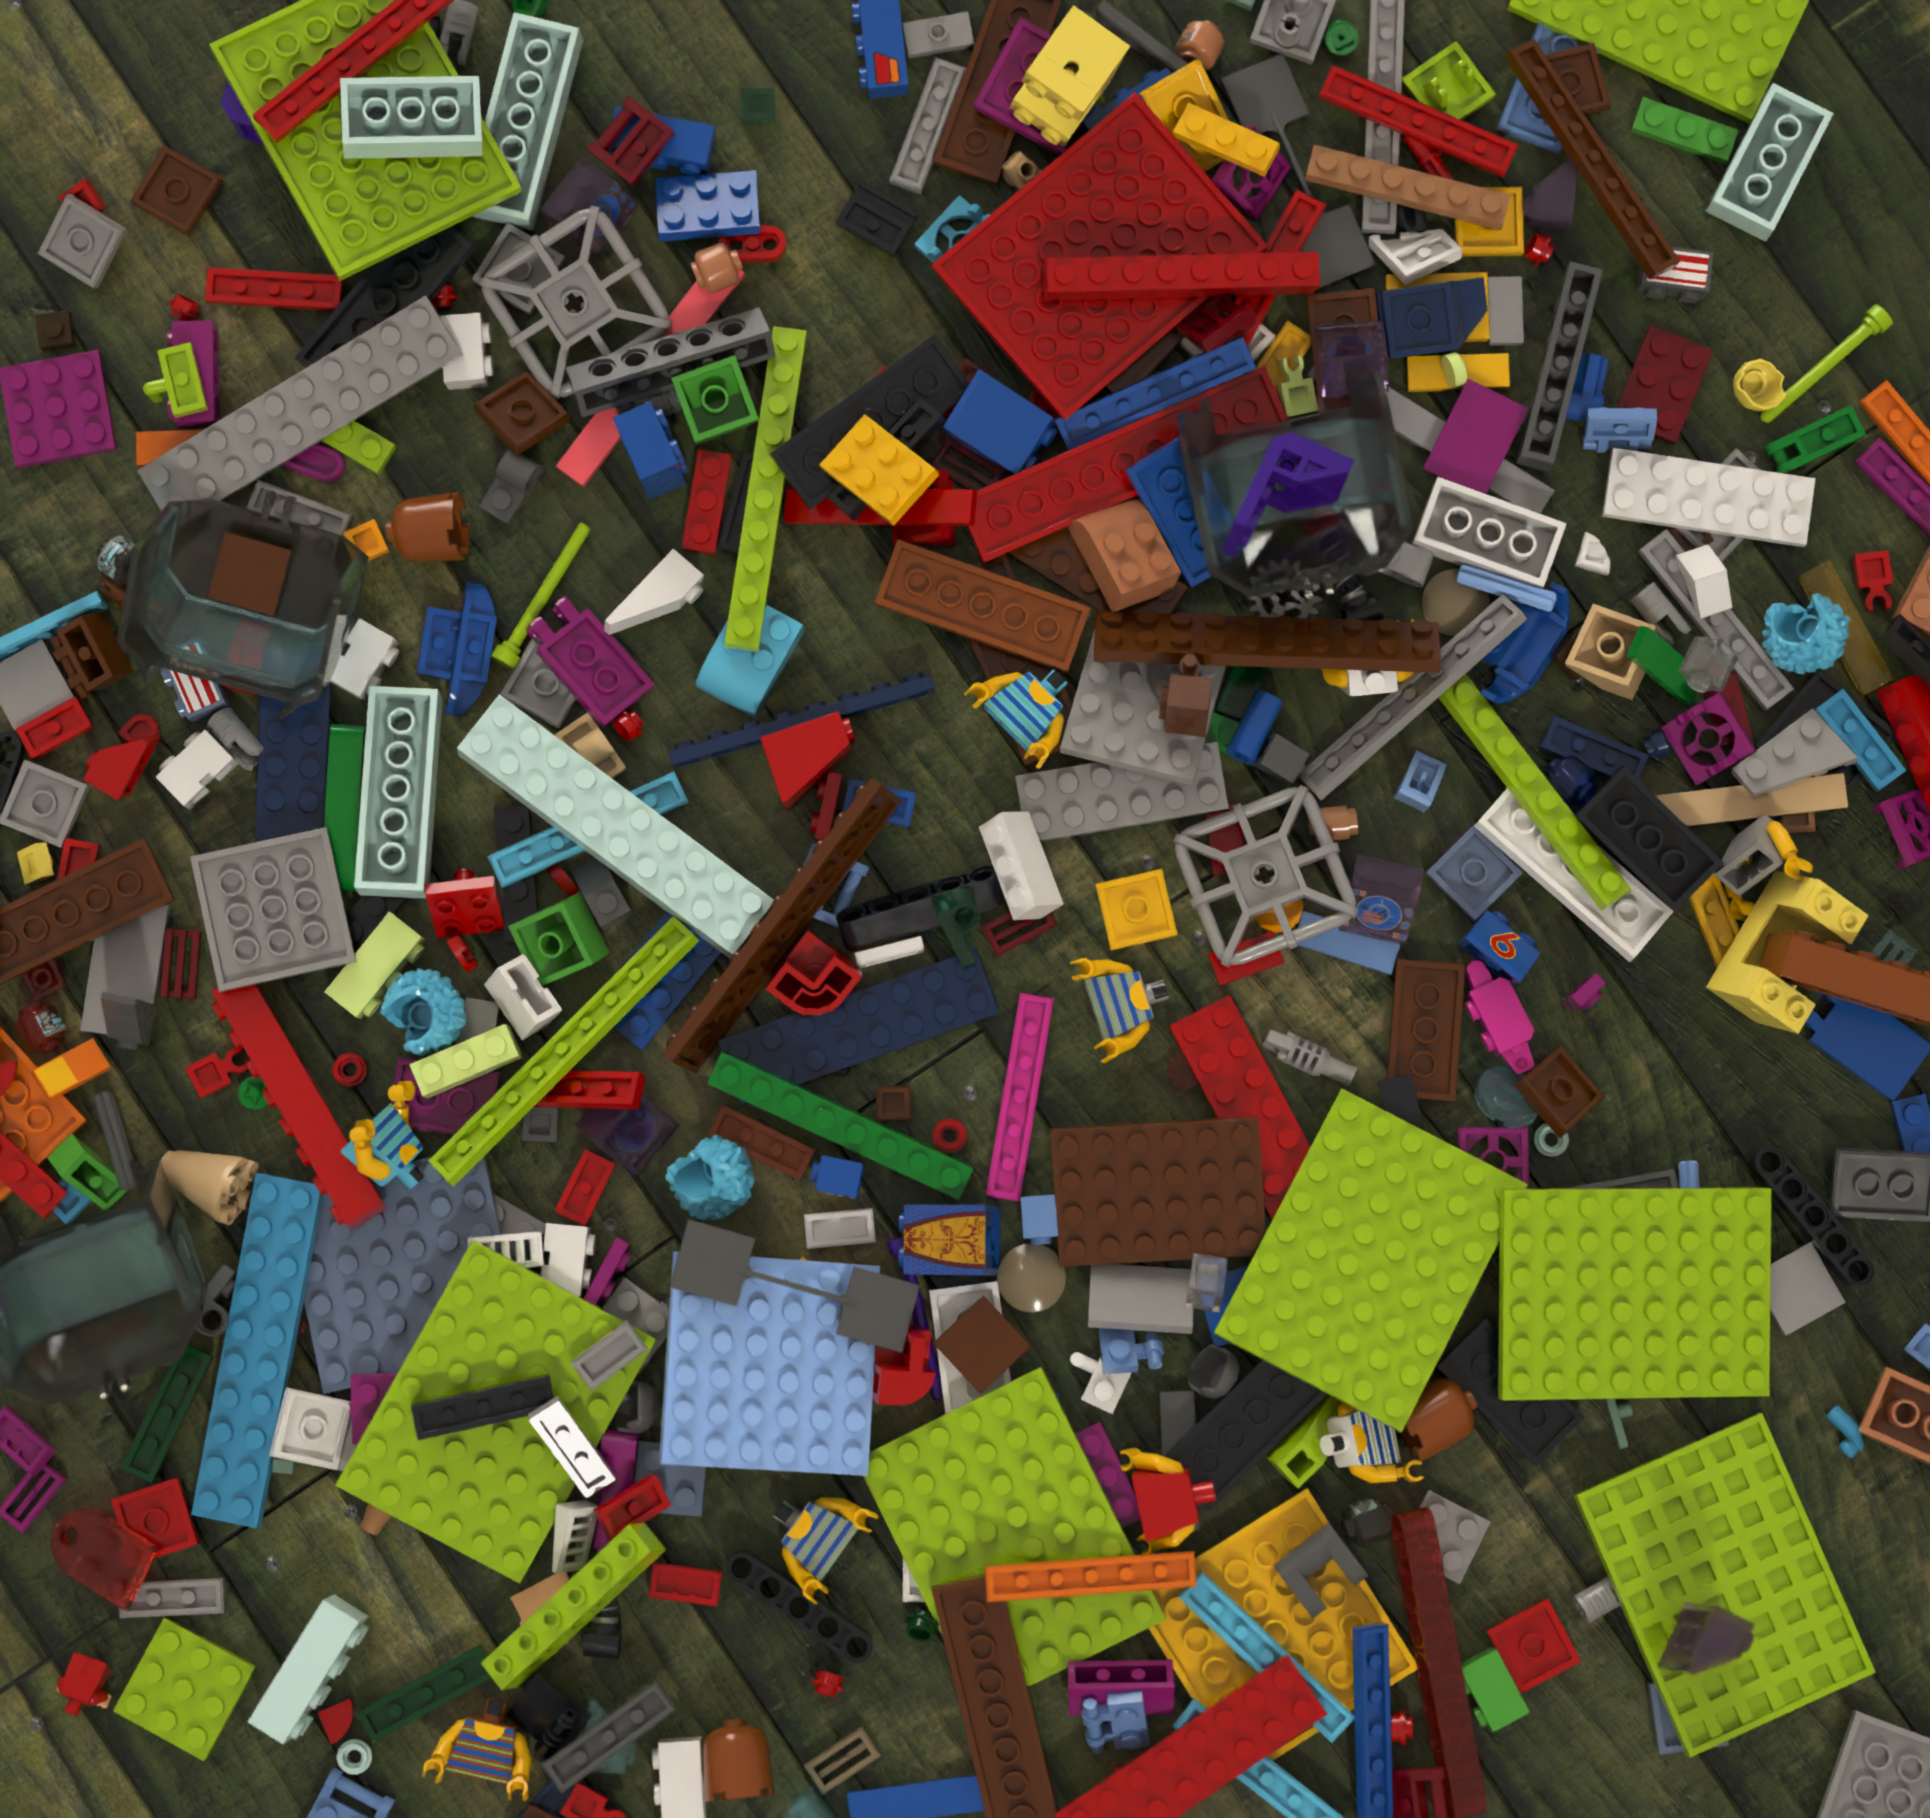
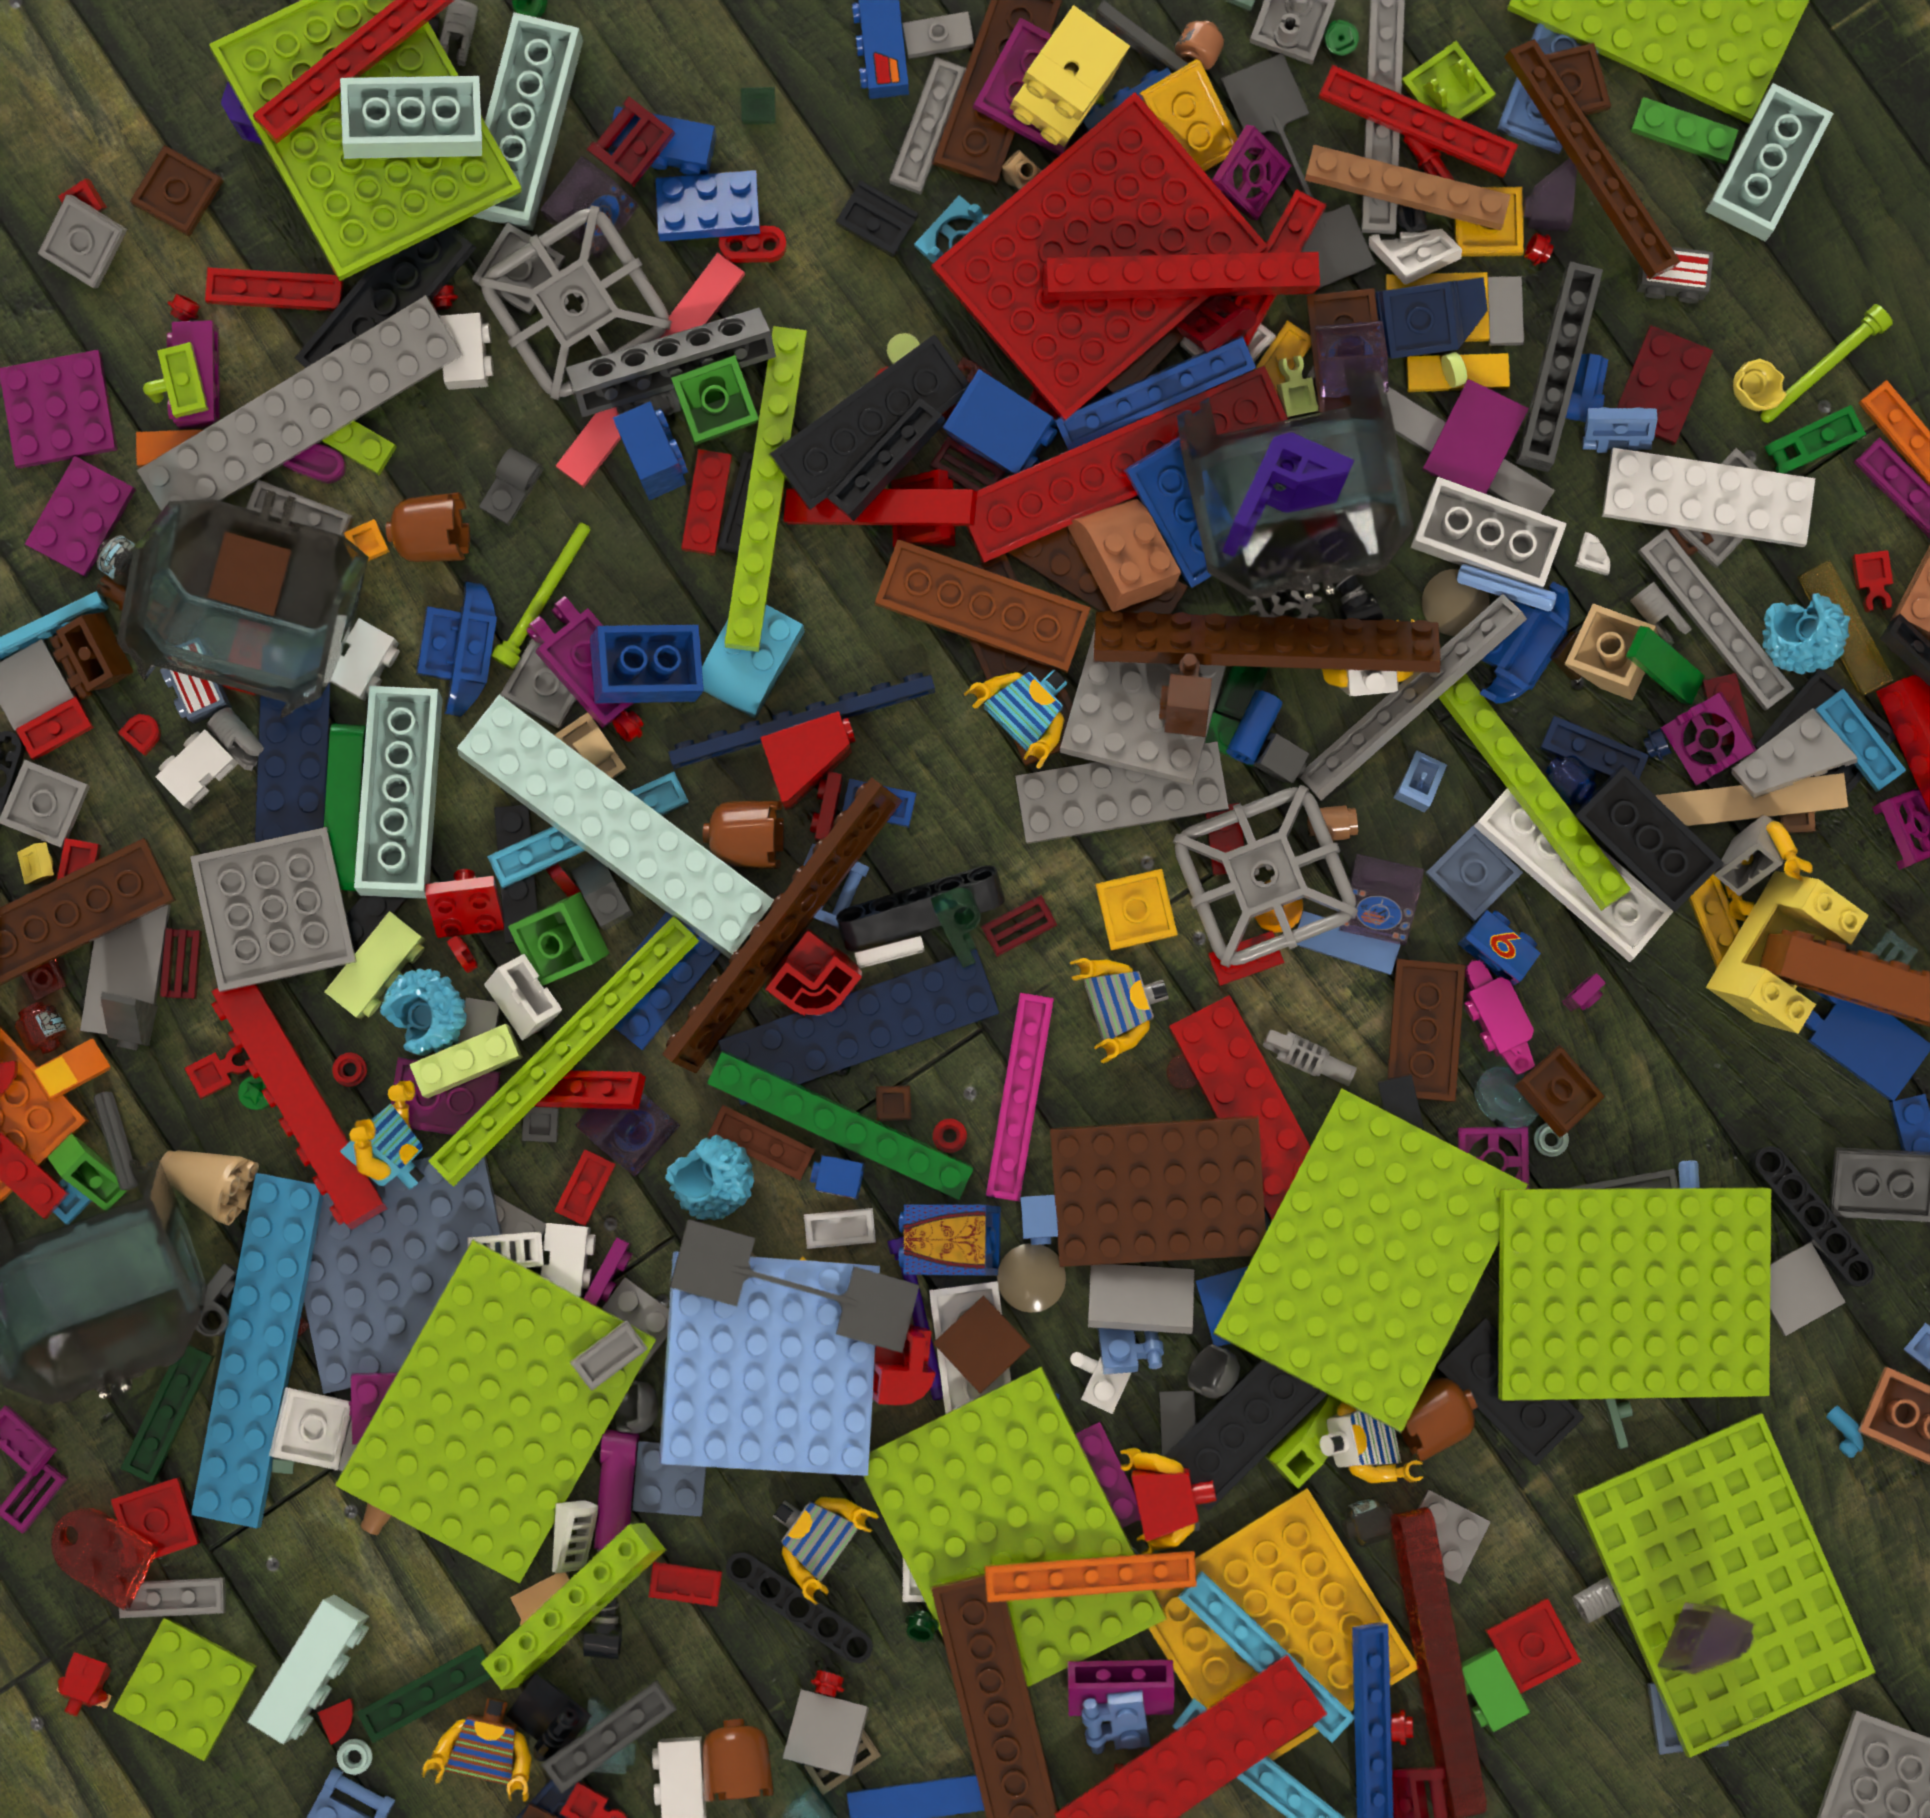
dark brown plate [35,310,75,351] -> none
red slope [83,735,160,801] -> none
black plate [411,1374,554,1441] -> none
reddish brown tile [474,370,570,456] -> none
plate [528,1396,616,1498] -> none
red plate [594,1474,671,1541] -> none
white slope [604,549,704,635] -> none
nougat head [690,243,743,293] -> none
yellow plate [819,414,939,526] -> none
white brick [979,811,1064,920] -> none
yellow plate [1173,103,1280,177] -> none
clear brick [1185,1253,1228,1312] -> none
dark grey connector [1273,1523,1368,1619] -> none
light grey piece [1365,536,1434,587] -> none
white slope [1675,544,1732,620] -> none
clear brick [1678,636,1739,693] -> none
none -> magenta plate [25,456,136,578]
none -> blue brick [590,625,704,703]
none -> dark orange cylinder [703,800,784,869]
none -> light grey tile [783,1689,869,1776]
none -> yellowish green tile [887,333,920,364]

